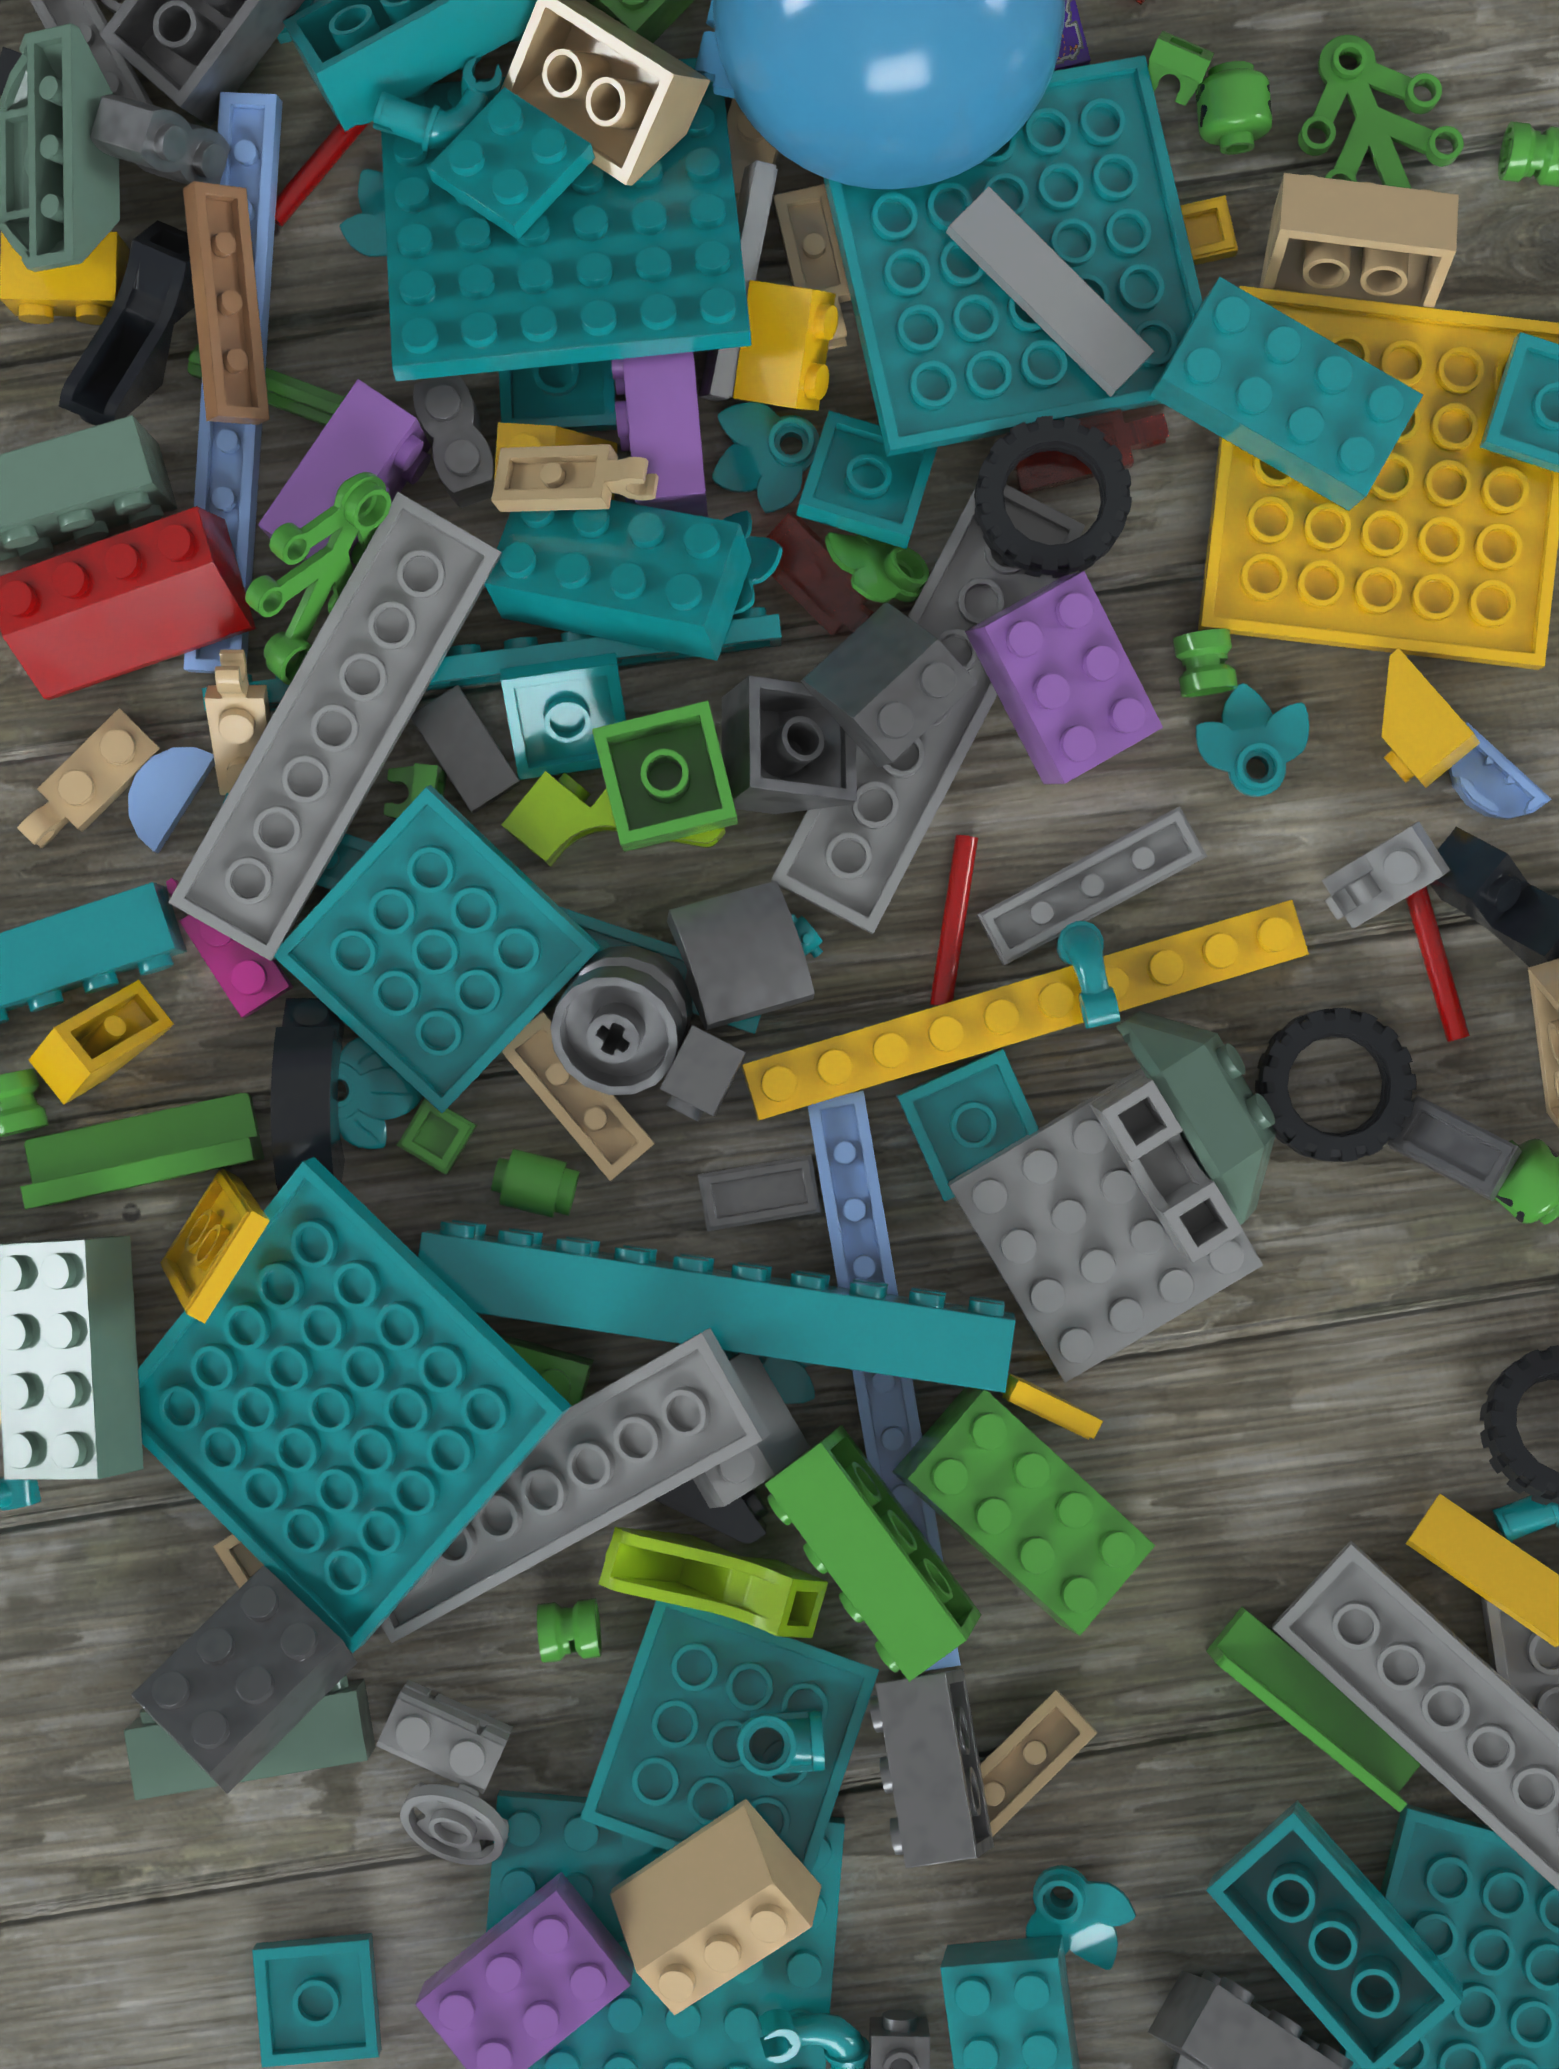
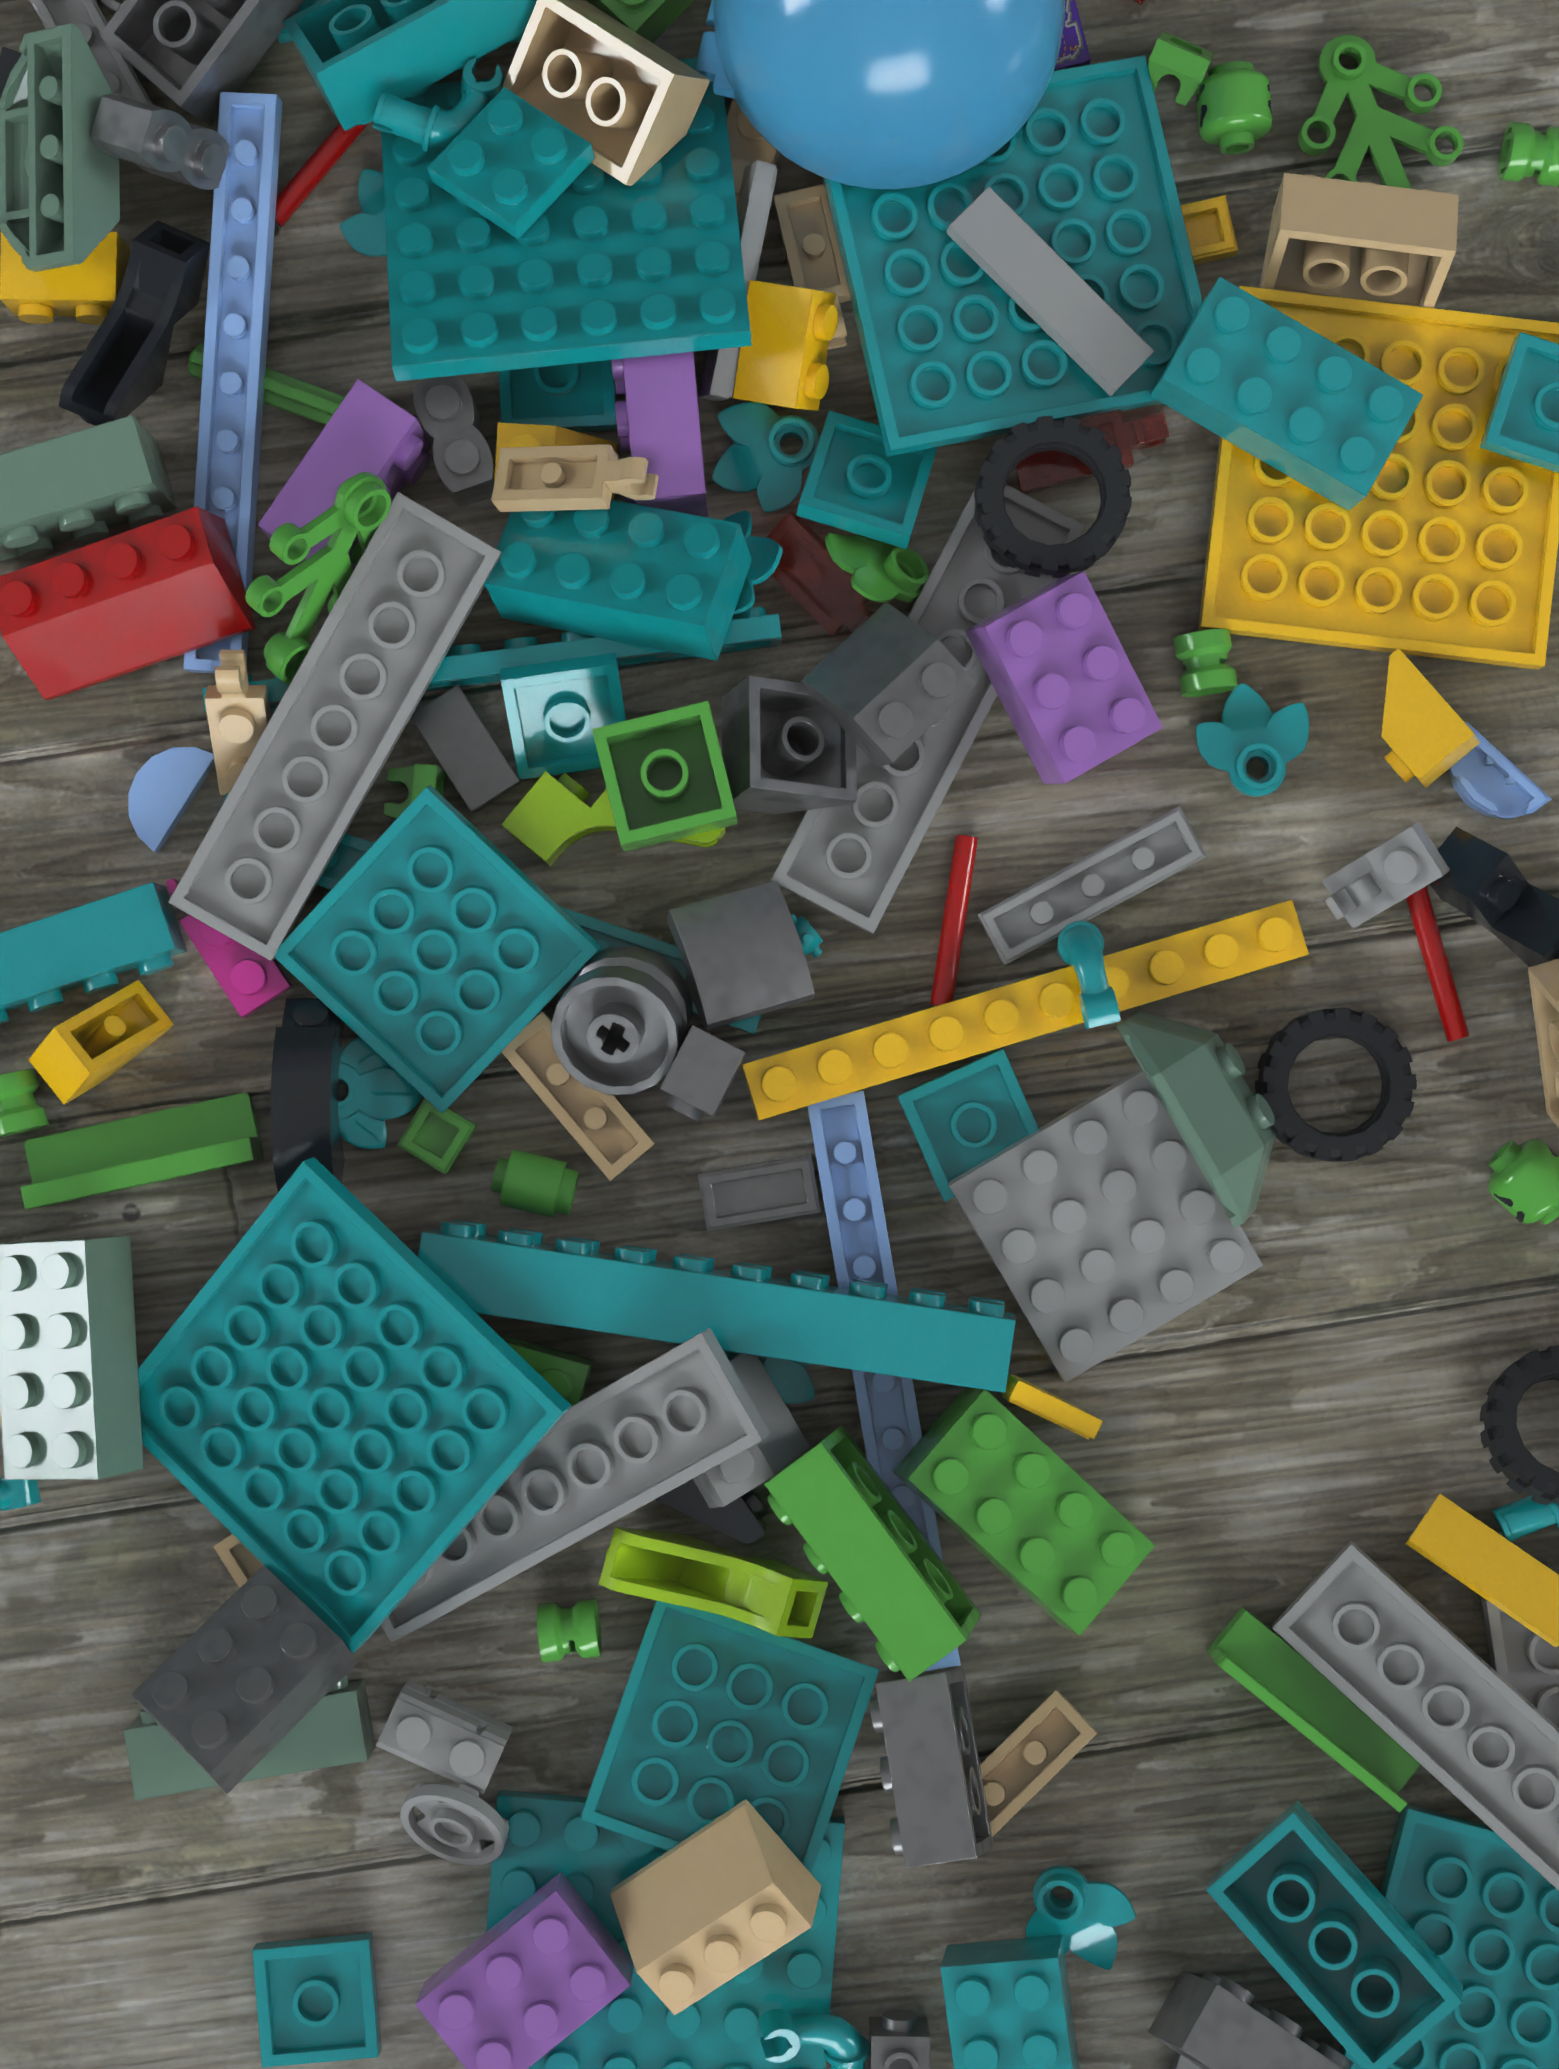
tan plate [17,708,163,848] -> none
yellow tile [160,1168,270,1324] -> none
medium nougat plate [183,181,270,425] -> none
teal piece [736,1710,825,1777] -> none
light grey arch [1089,1074,1244,1263] -> none
flat silver tile [1388,1095,1522,1201] -> none

